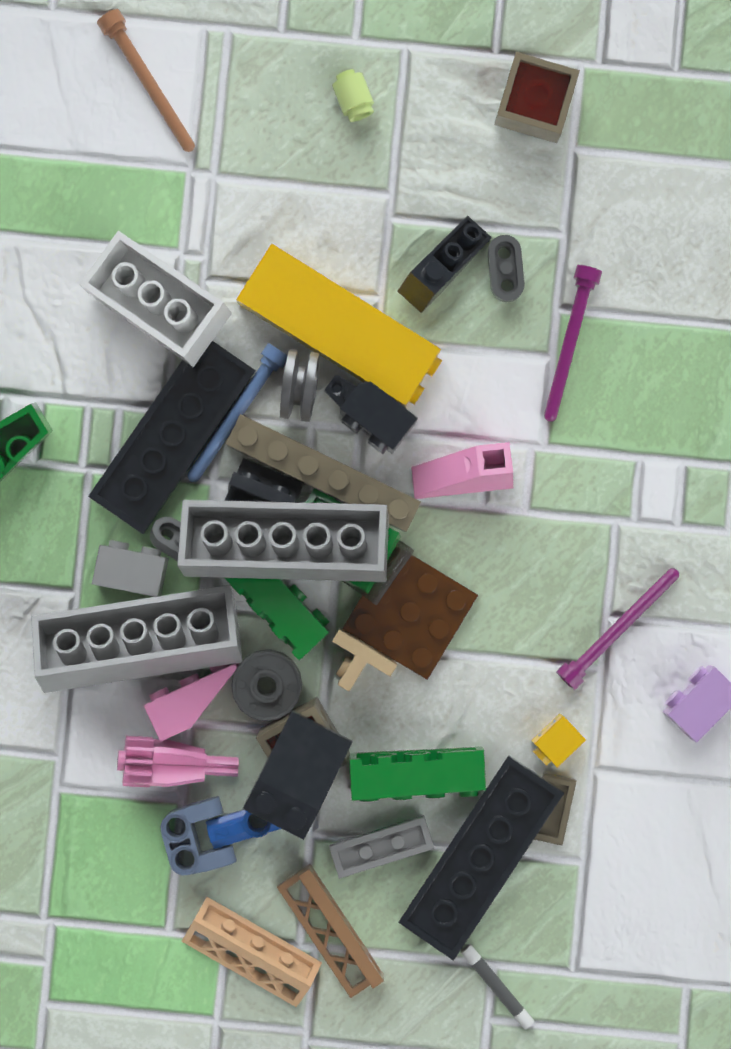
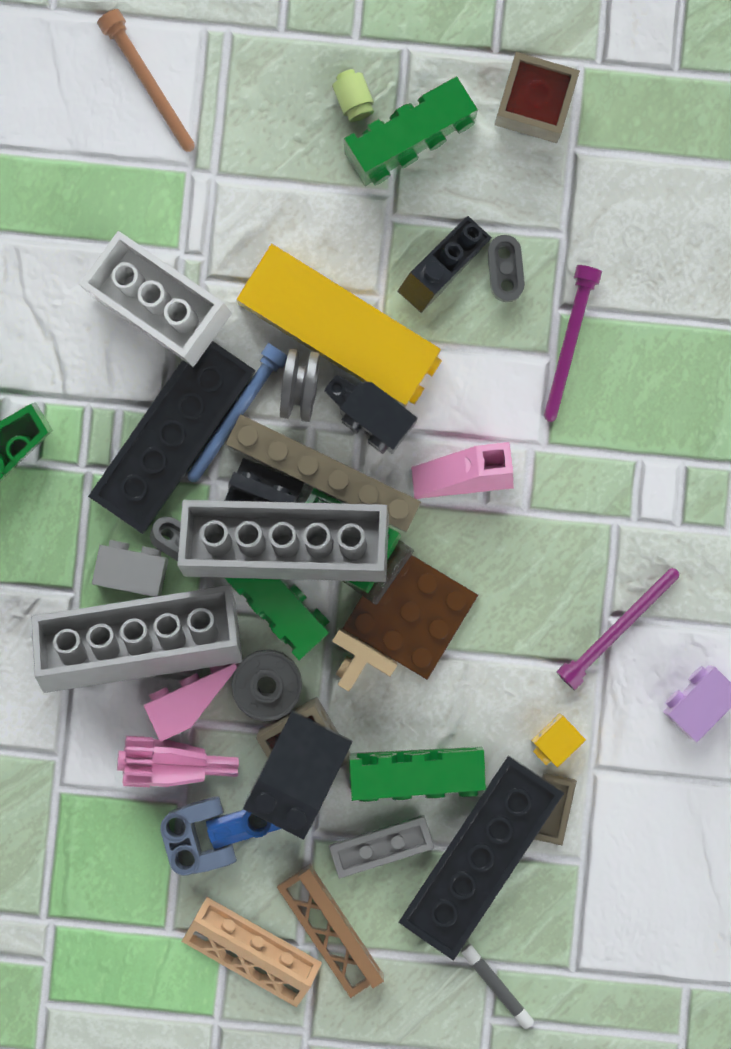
none -> green wedge [344,76,478,186]

